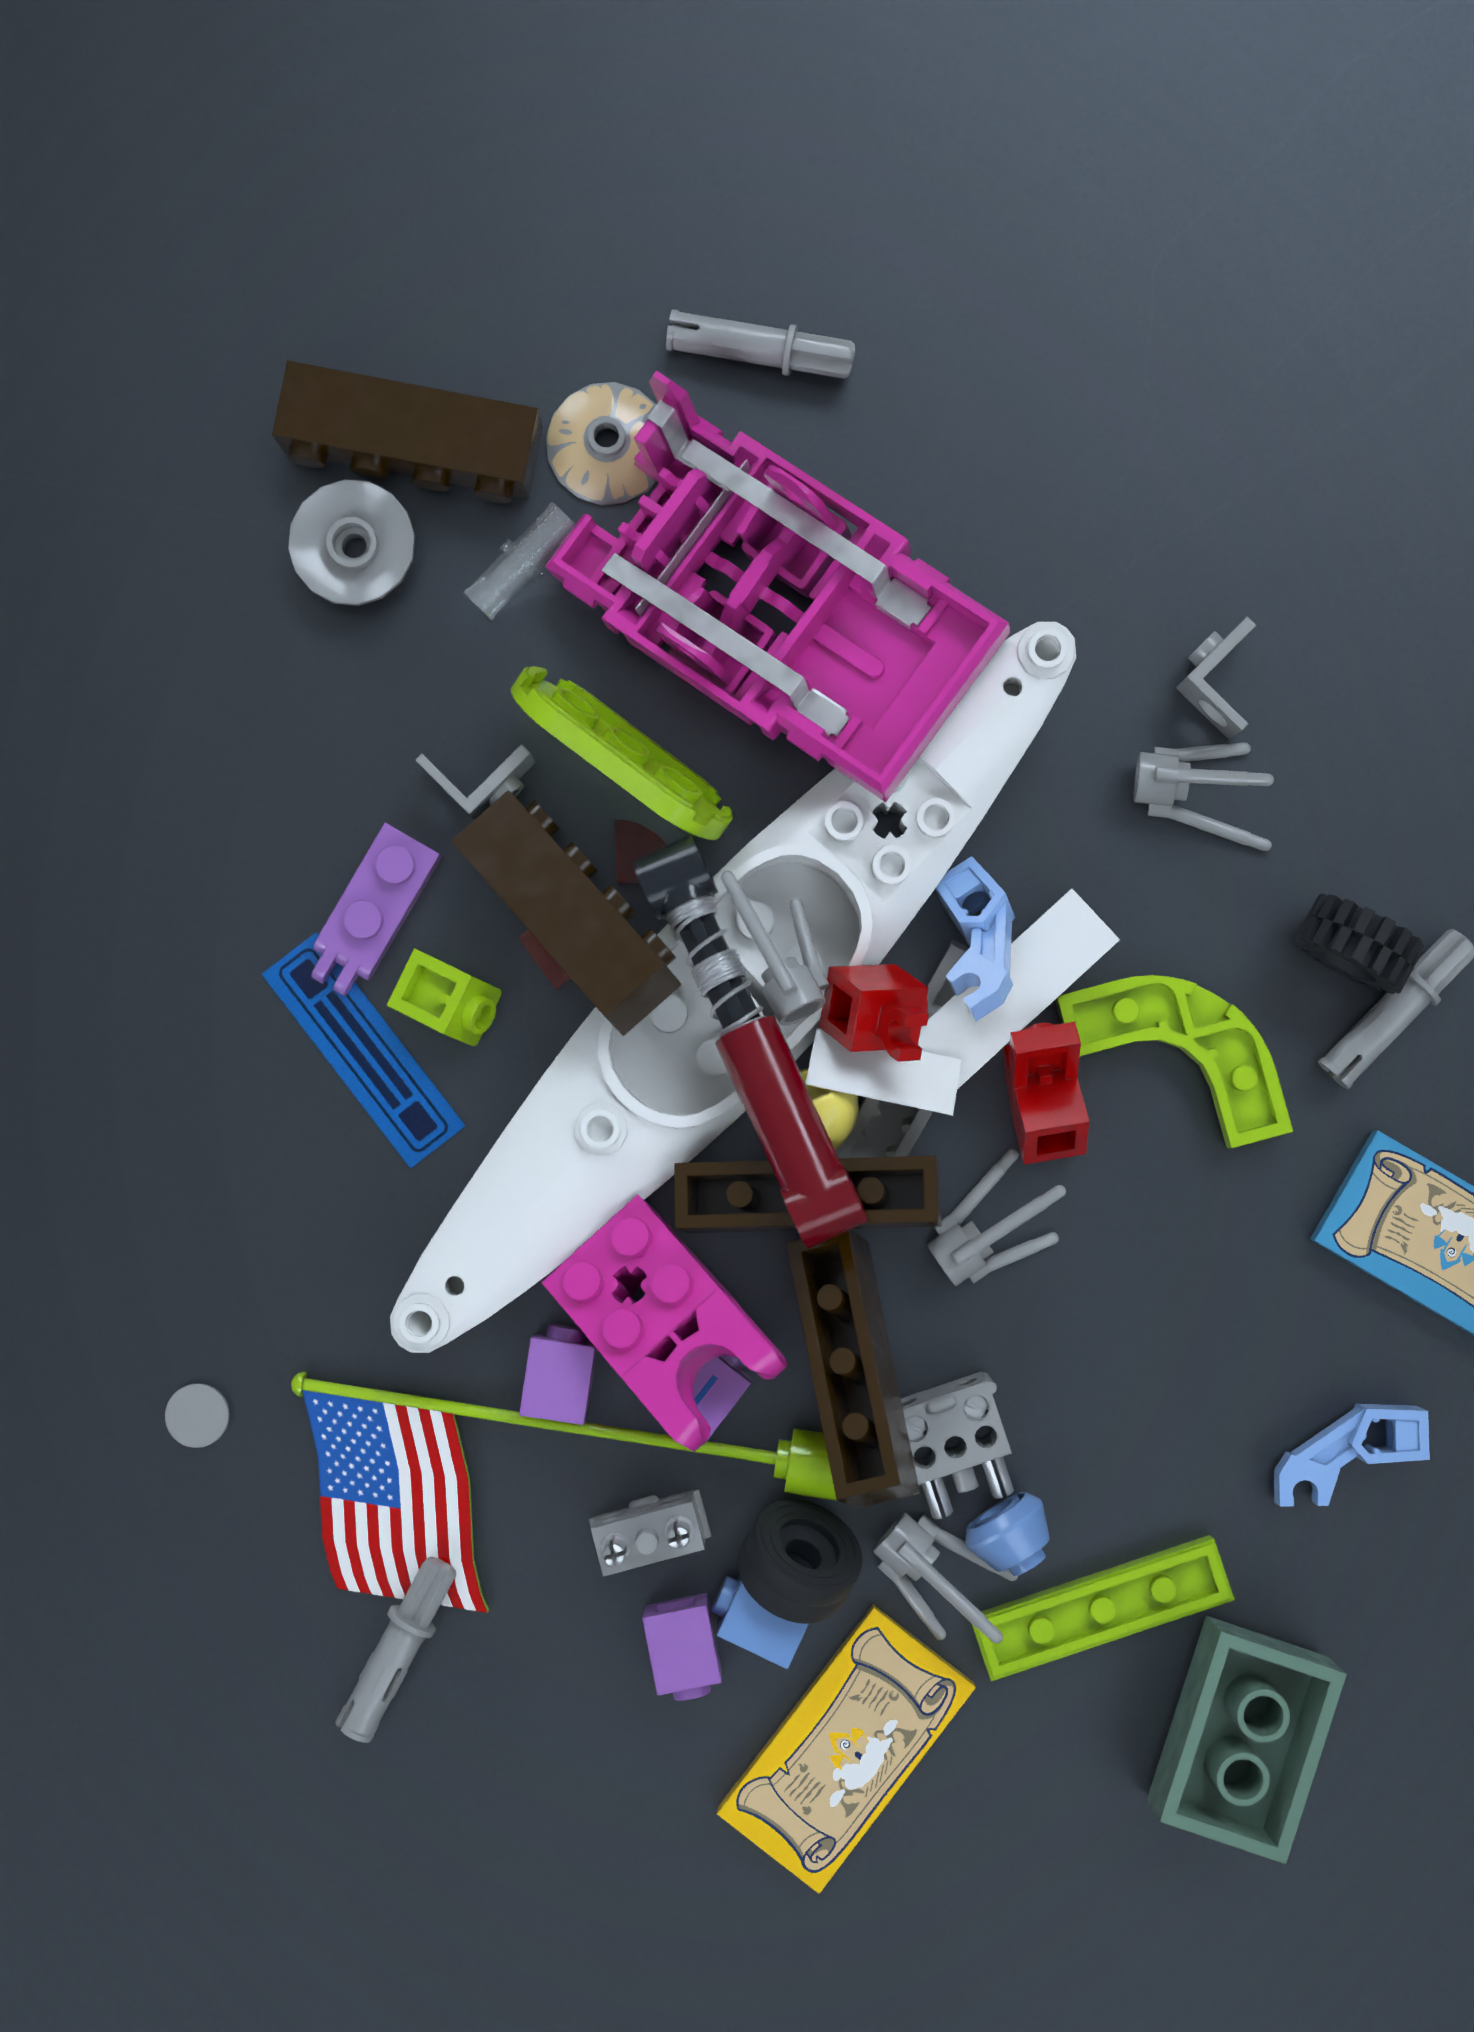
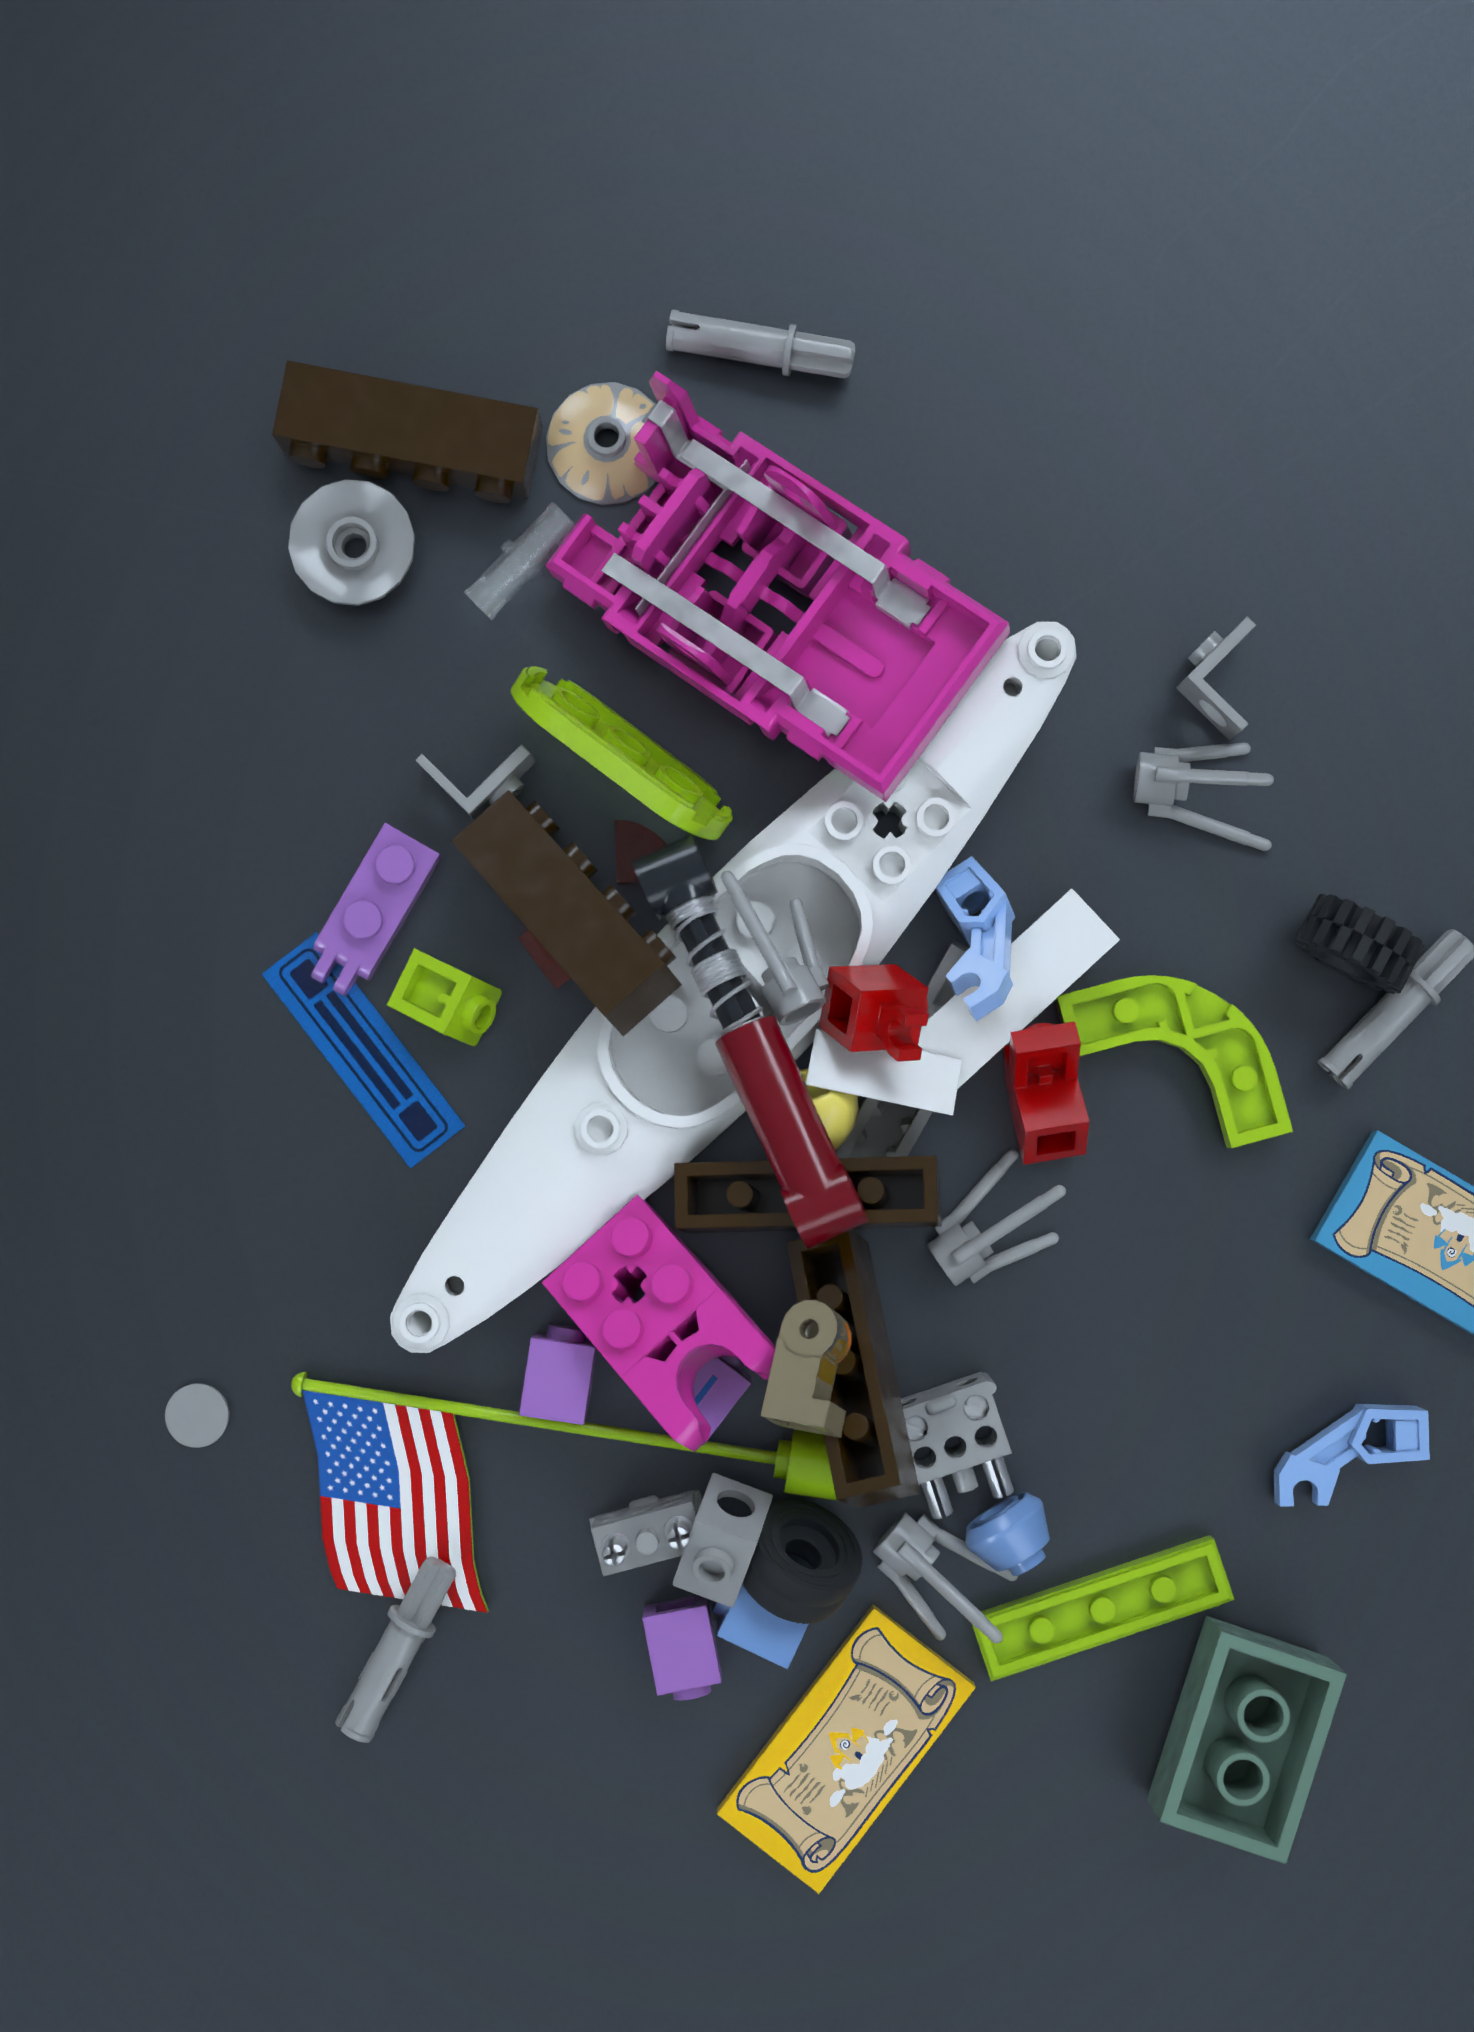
none -> light grey bracket [672,1473,773,1607]
none -> dark tan leg [760,1300,852,1438]

